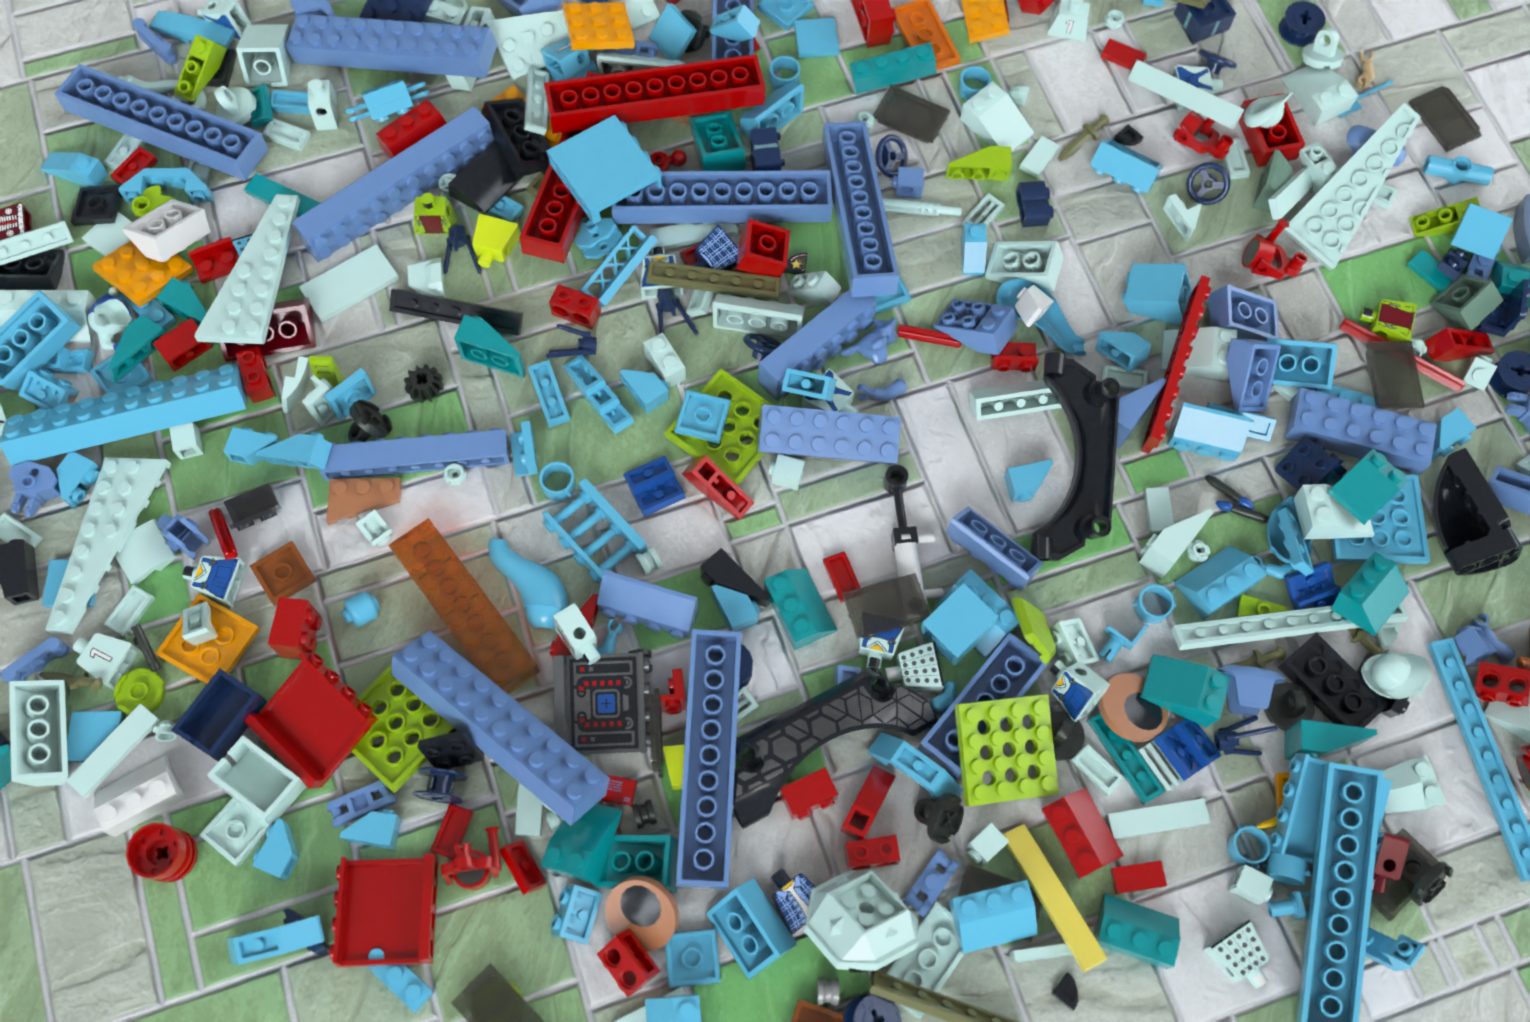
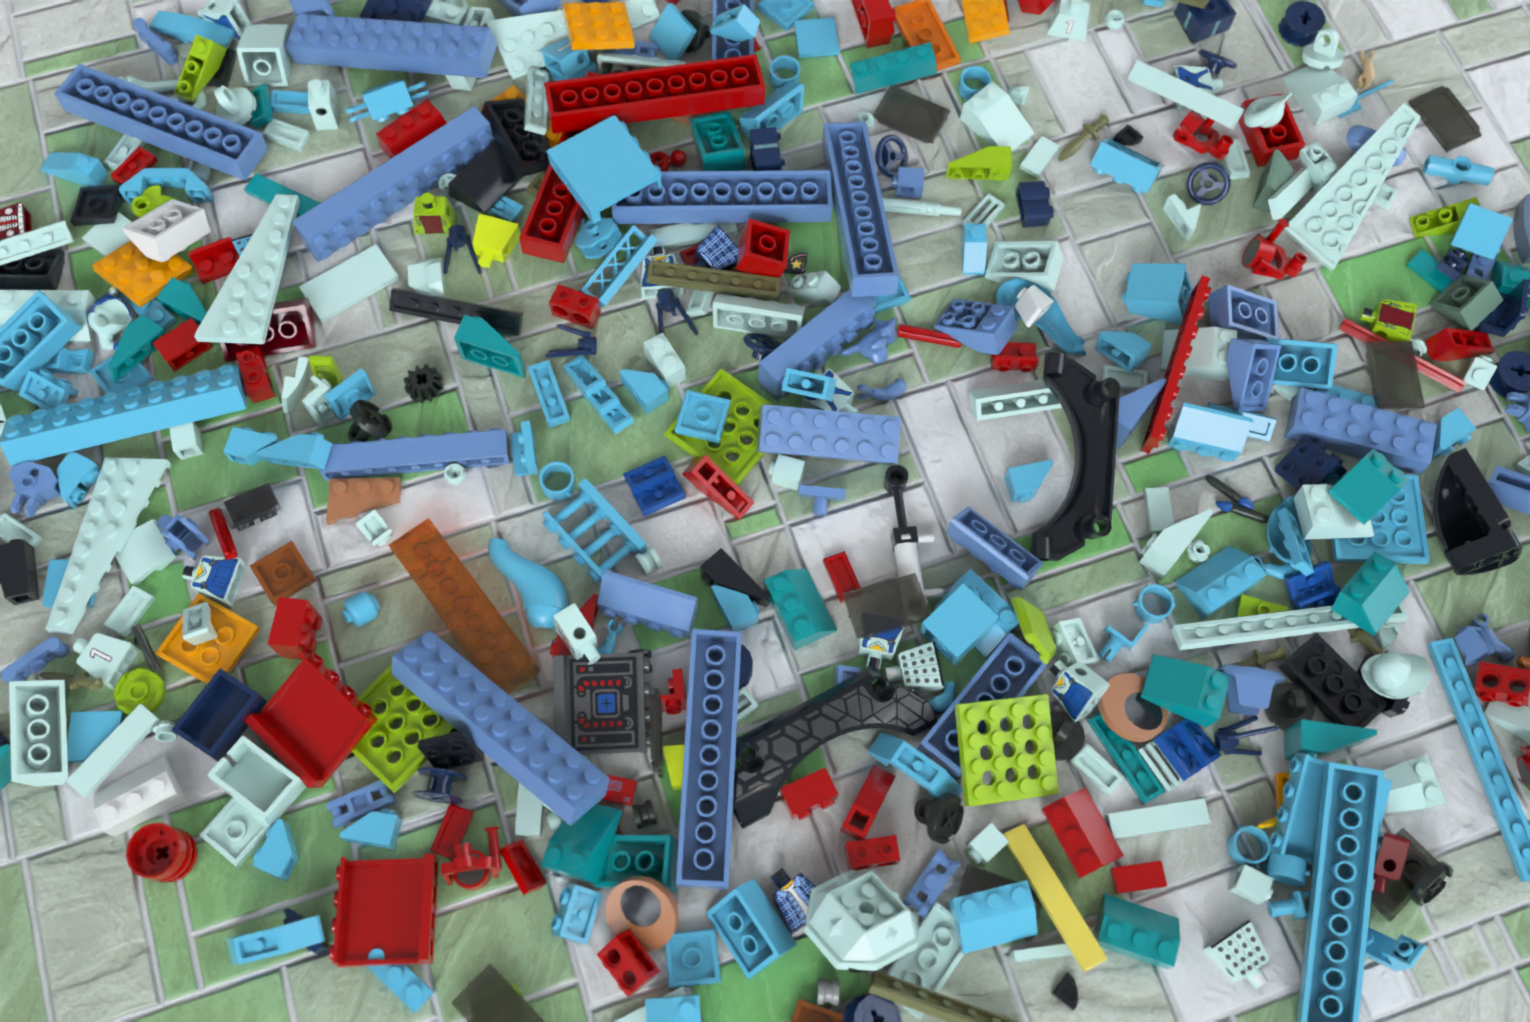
red tile [1100,38,1147,70] -> none
none -> medium blue tile [798,485,846,516]

